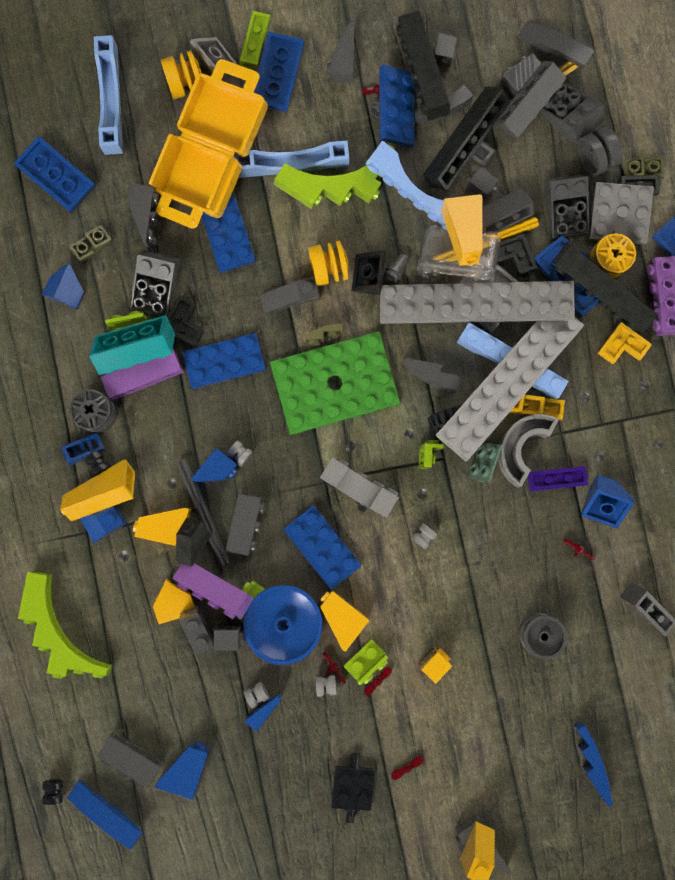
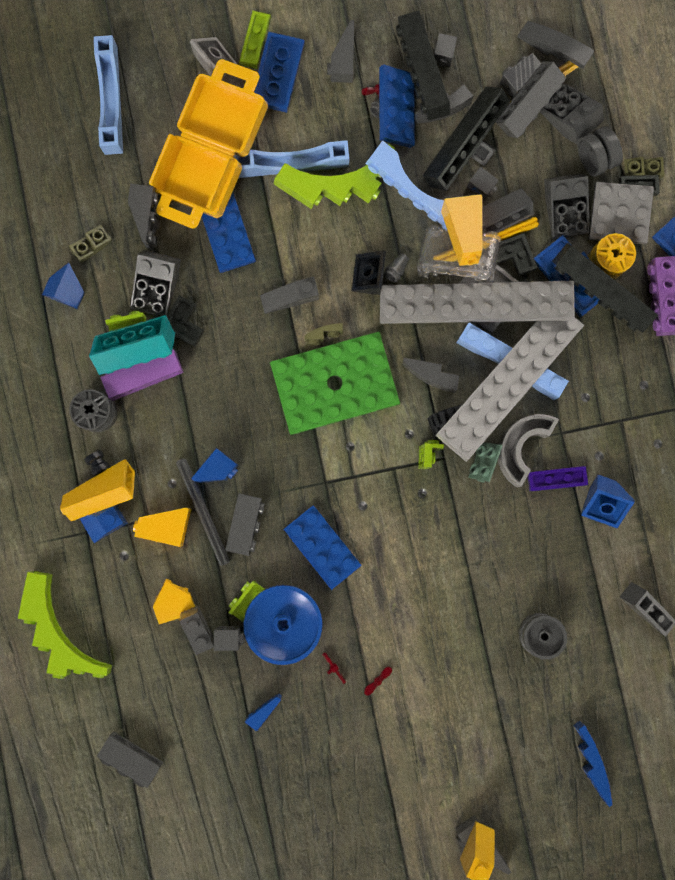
blue plate [14,136,96,213] -> none
black wheel [42,779,63,805] -> none
blue slope [61,432,105,466] -> none
blue slope [67,781,143,849] -> none
blue slope [155,742,210,800] -> none
yellow wheel [161,50,202,100] -> none
medium lavender brick [173,563,253,619] -> none
pearl dark grey slope [176,518,211,566] -> none
blue plate [183,333,266,389] -> none
light grey wheel [226,440,253,467] -> none
light grey wheel [243,681,270,709] -> none
yellow wheel [308,240,349,287] -> none
light grey wheel [315,675,337,697] -> none
light grey brick [320,458,399,518] -> none
yellow slope [320,590,369,652] -> none
black plate [331,753,375,823] -> none
lime bracket [343,638,388,685] -> none
dark red piece [391,756,424,780] -> none
light grey wheel [411,523,437,550] -> none
yellow brick [418,647,452,684] -> none
yellow slope [509,395,565,420] -> none
dark red piece [563,538,595,561] -> none
yellow plate [598,322,652,364] -> none

